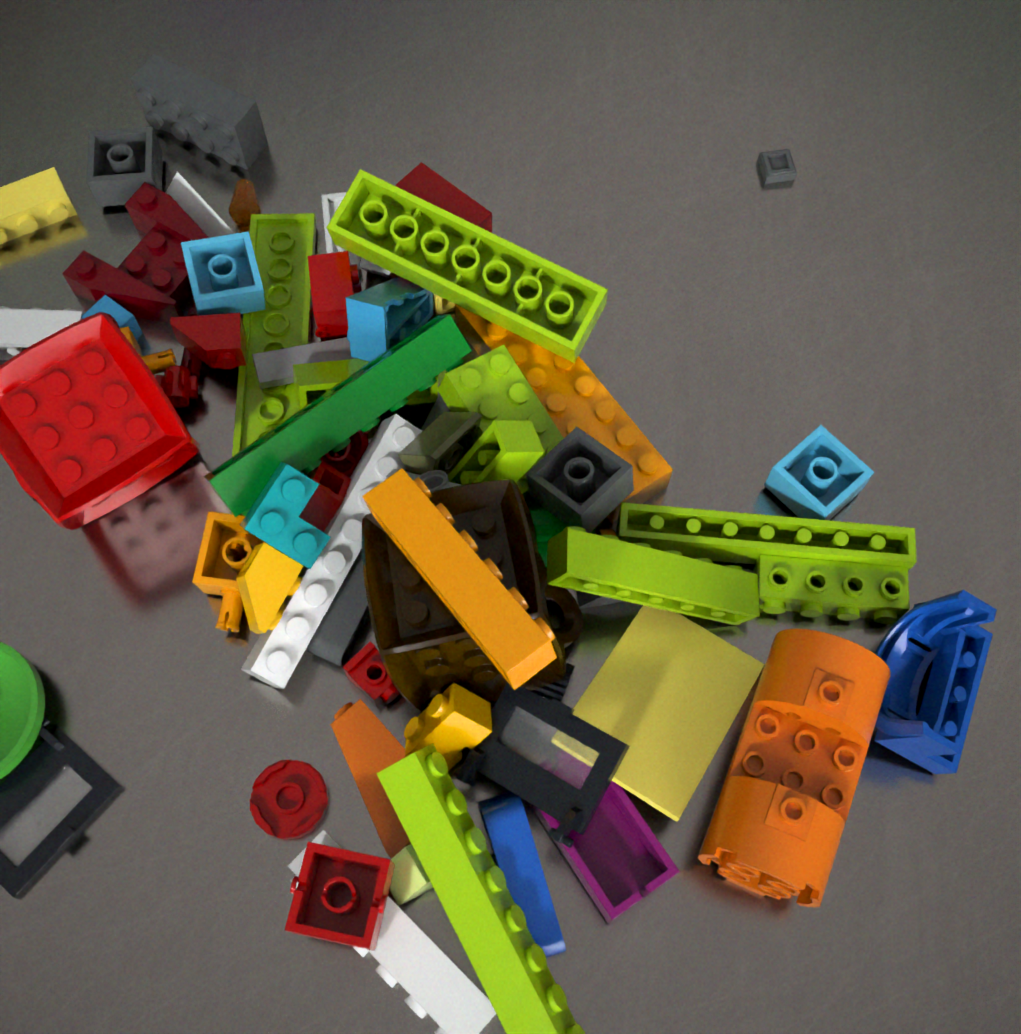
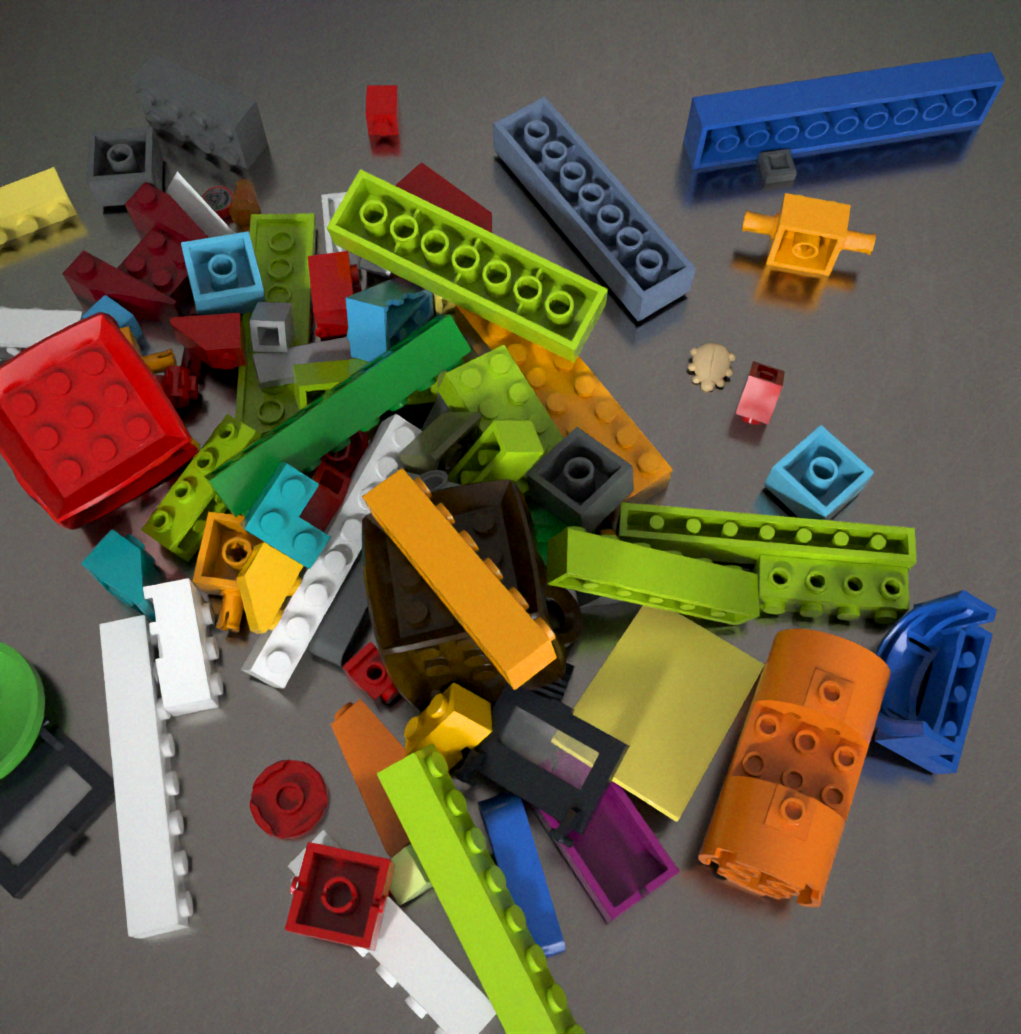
none -> teal slope [81,529,161,622]
none -> white brick [99,615,193,939]
none -> lime brick [141,414,262,562]
none -> white wedge [143,578,223,717]
none -> tile [202,187,235,219]
none -> light grey brick [249,302,295,352]
none -> red brick [365,85,400,136]
none -> sand blue brick [493,96,696,321]
none -> blue brick [684,52,1005,169]
none -> tan piece [688,342,736,392]
none -> slope [735,361,785,425]
none -> light orange brick [741,193,876,276]

